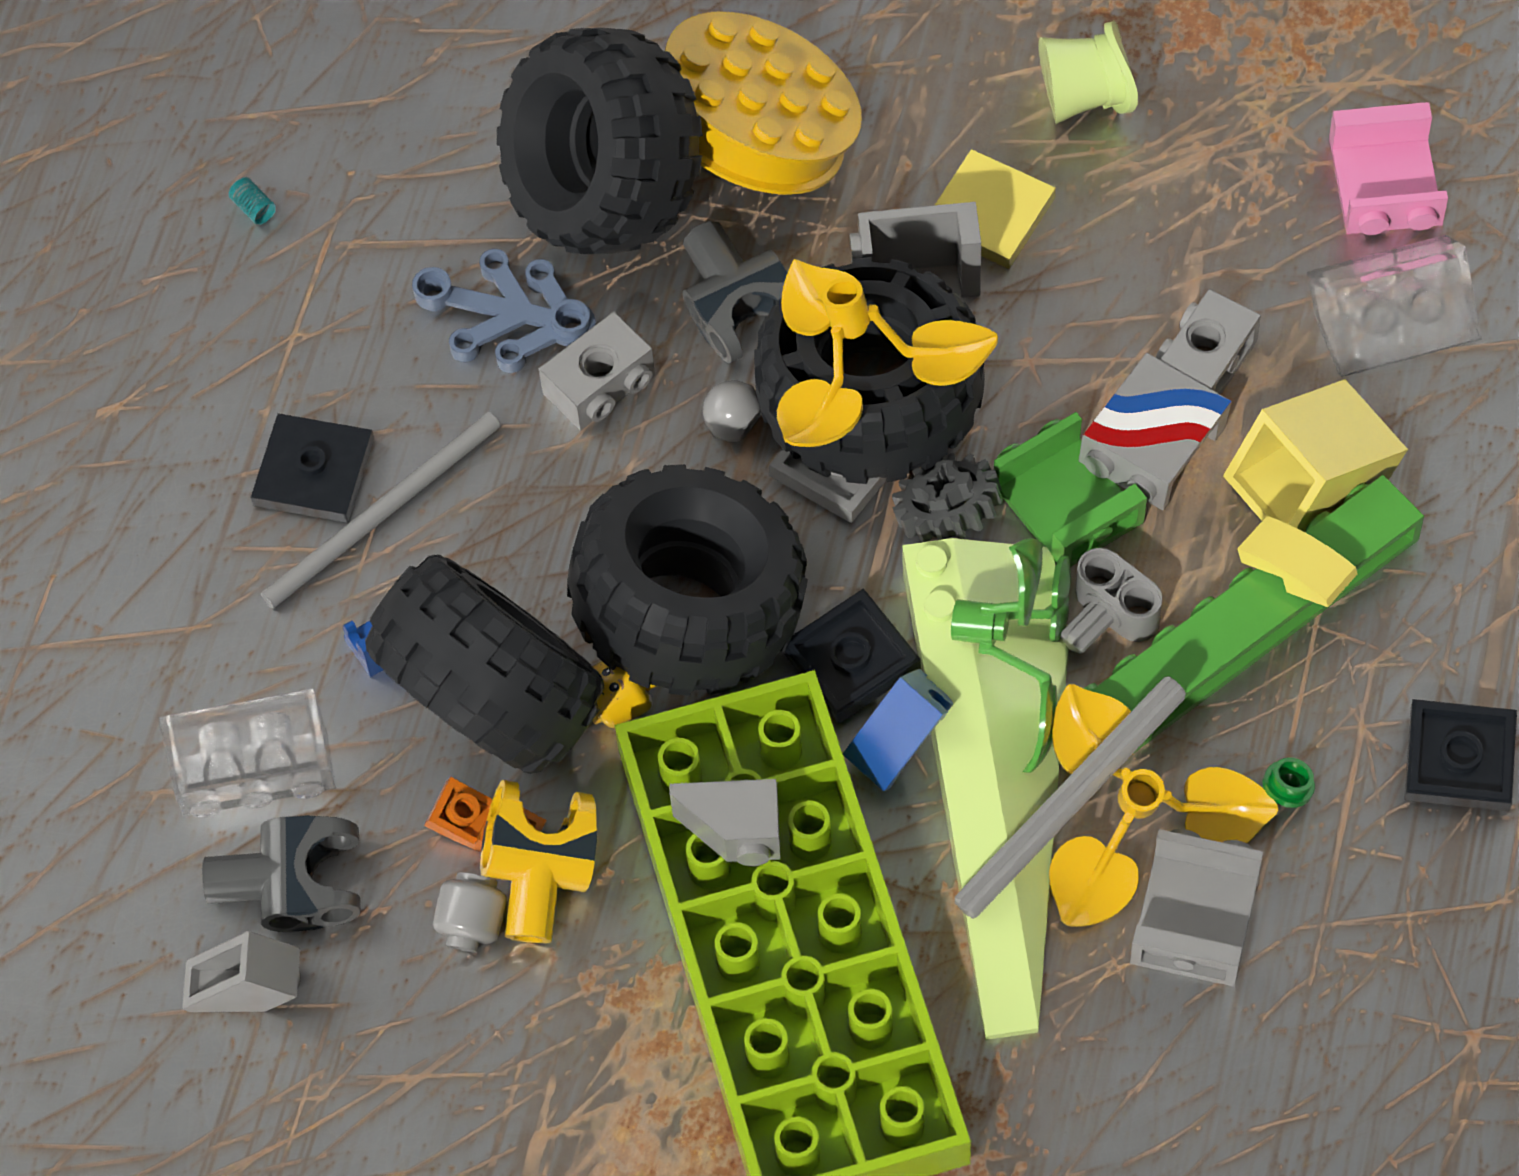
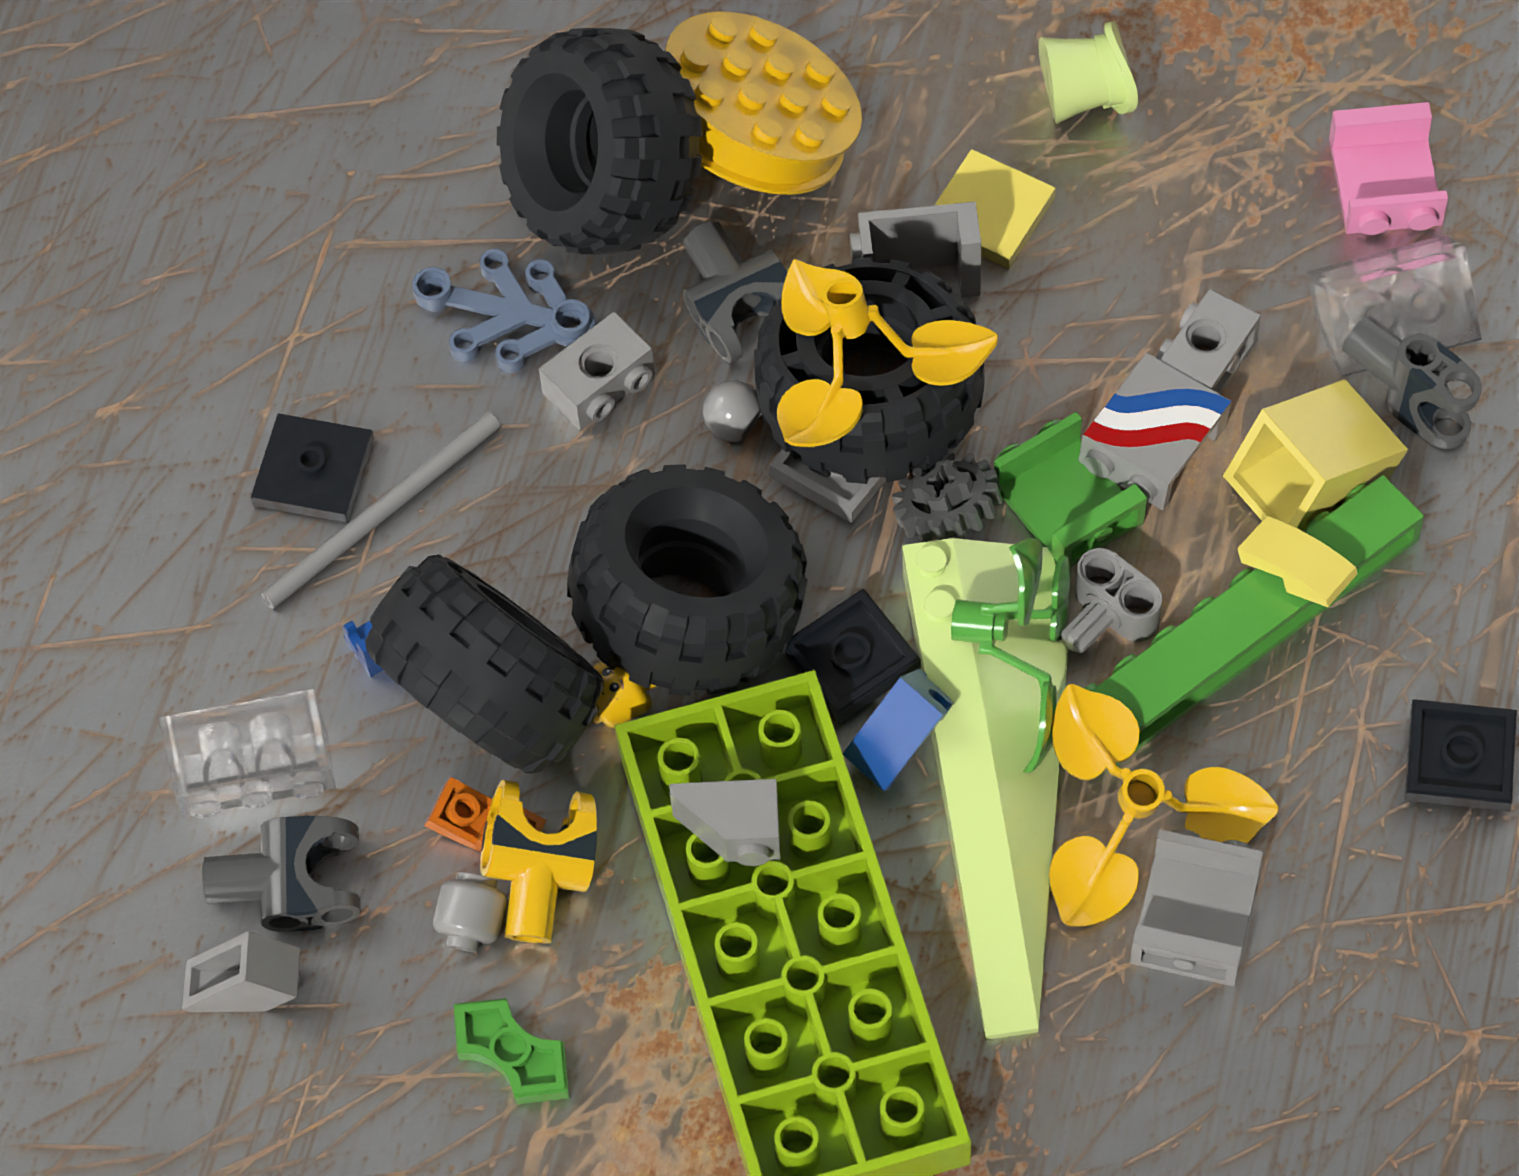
teal piece [228,177,276,225] -> none
light grey axle [955,676,1186,919] -> none
green plate [1262,757,1315,808] -> none
none -> bright green tile [454,998,569,1104]
none -> dark grey connector [1342,316,1482,449]

